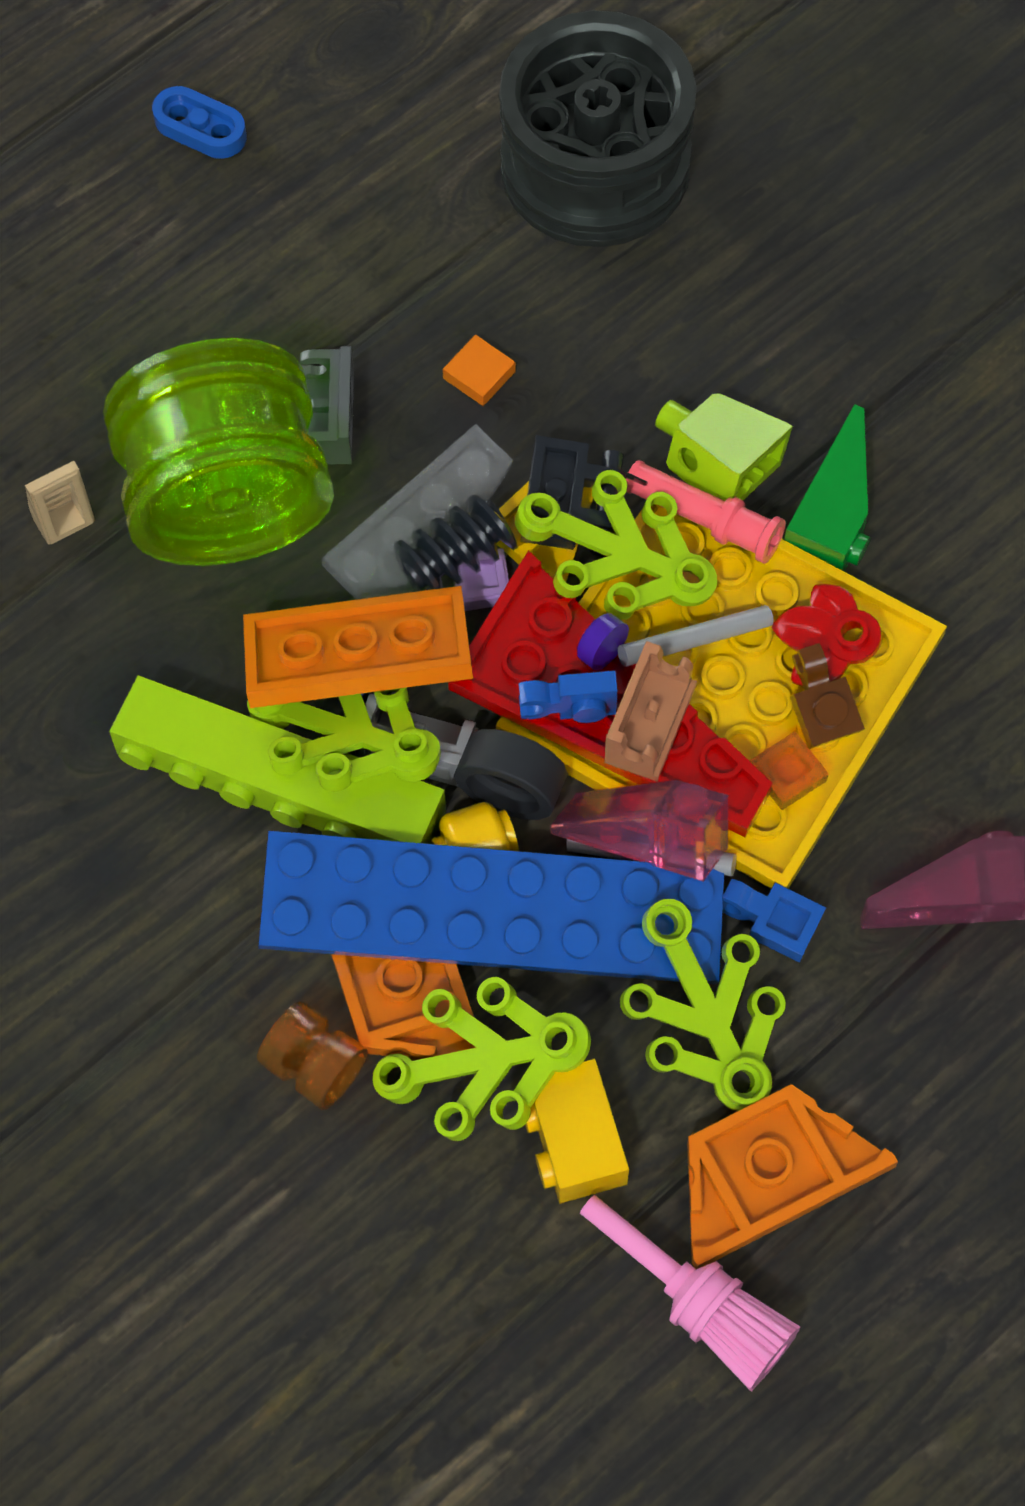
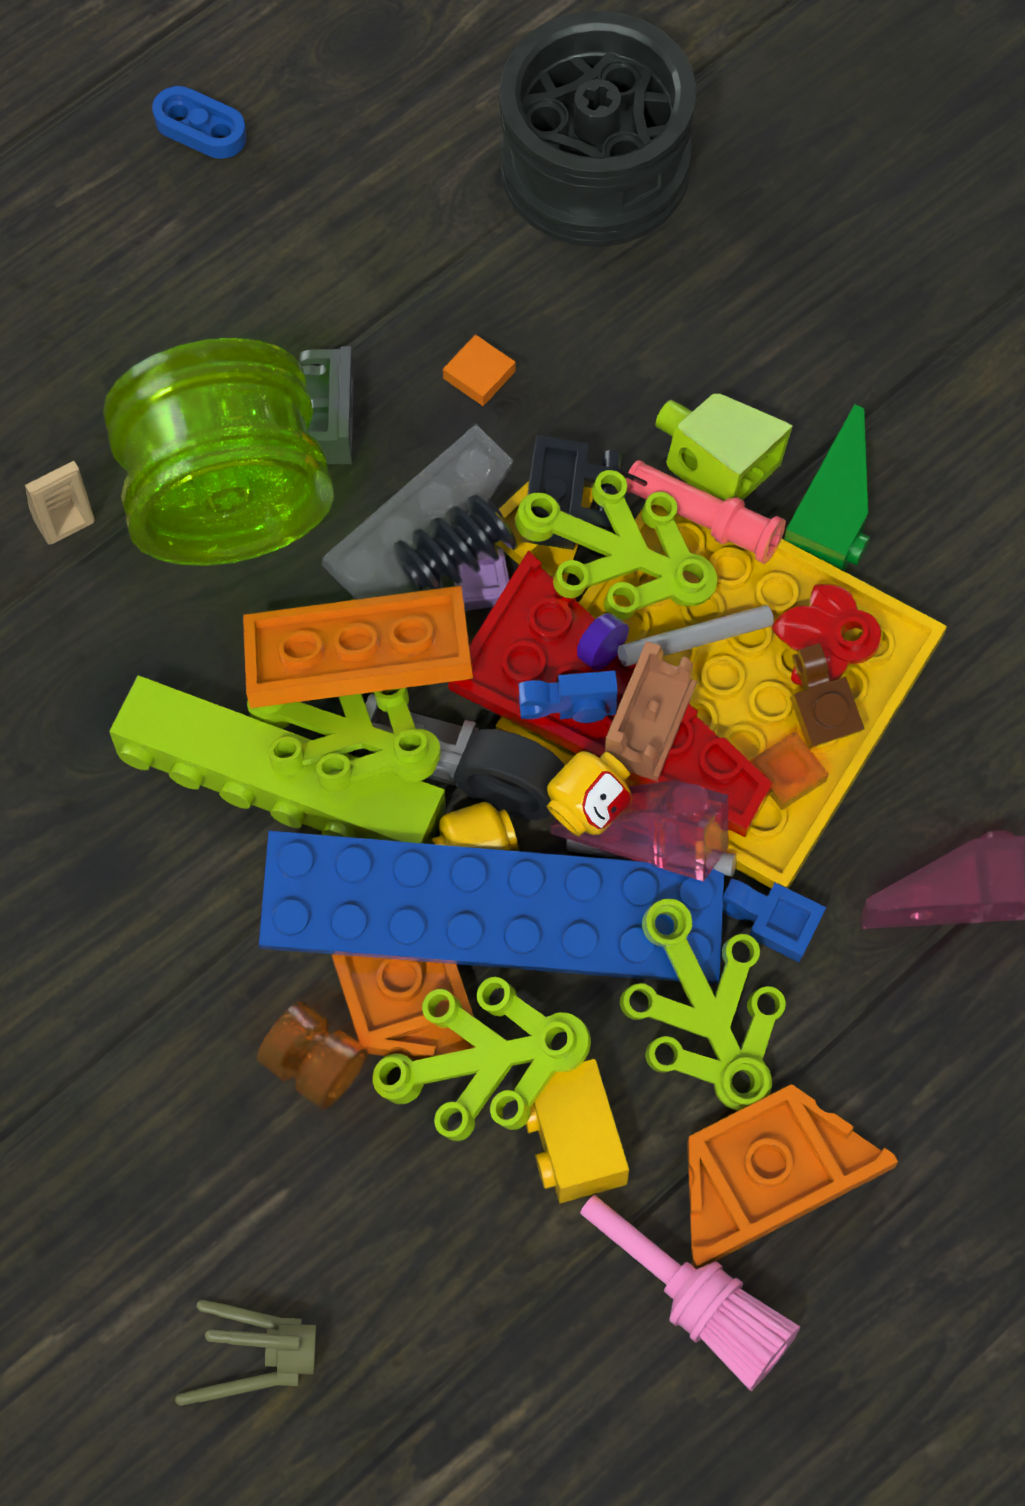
none -> olive plant [175,1300,316,1406]
none -> yellow head [547,751,632,837]

